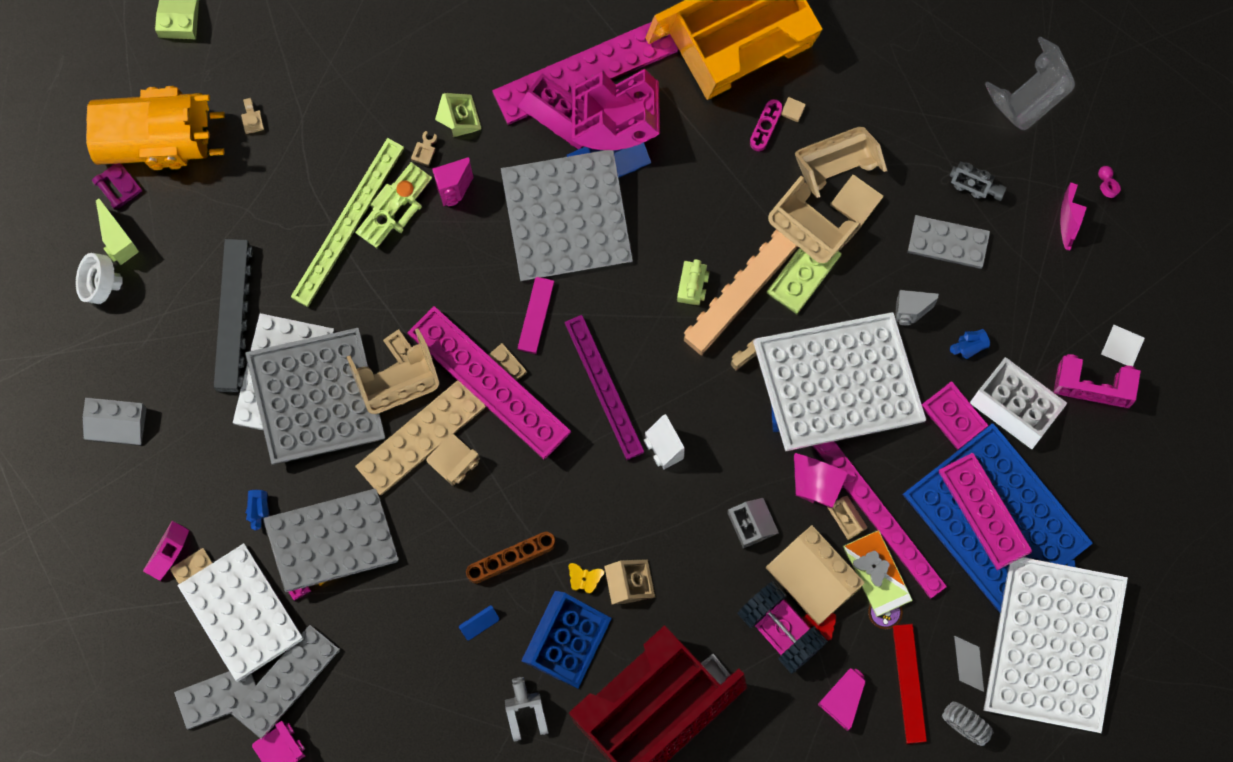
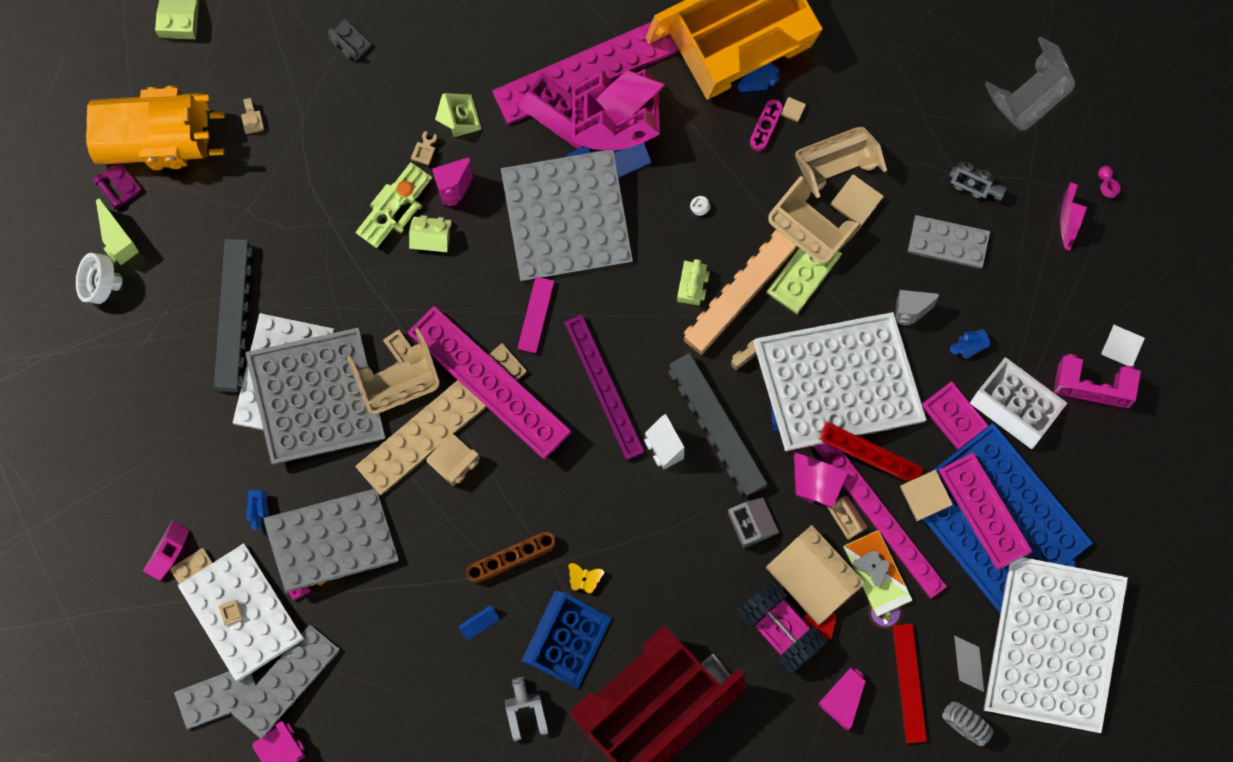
light grey slope [83,398,147,445] -> none
yellowish green plate [291,138,404,307] -> none
tan slope [604,560,655,604] -> none
none -> tan tile [218,599,244,626]
none -> dark grey bracket [328,19,371,61]
none -> yellowish green brick [409,215,452,252]
none -> dark pink slope [596,70,665,122]
none -> dark grey brick [668,353,767,499]
none -> white tile [690,196,710,216]
none -> blue slope [738,63,780,92]
none -> red tile [819,422,924,482]
none -> tan tile [900,470,953,521]

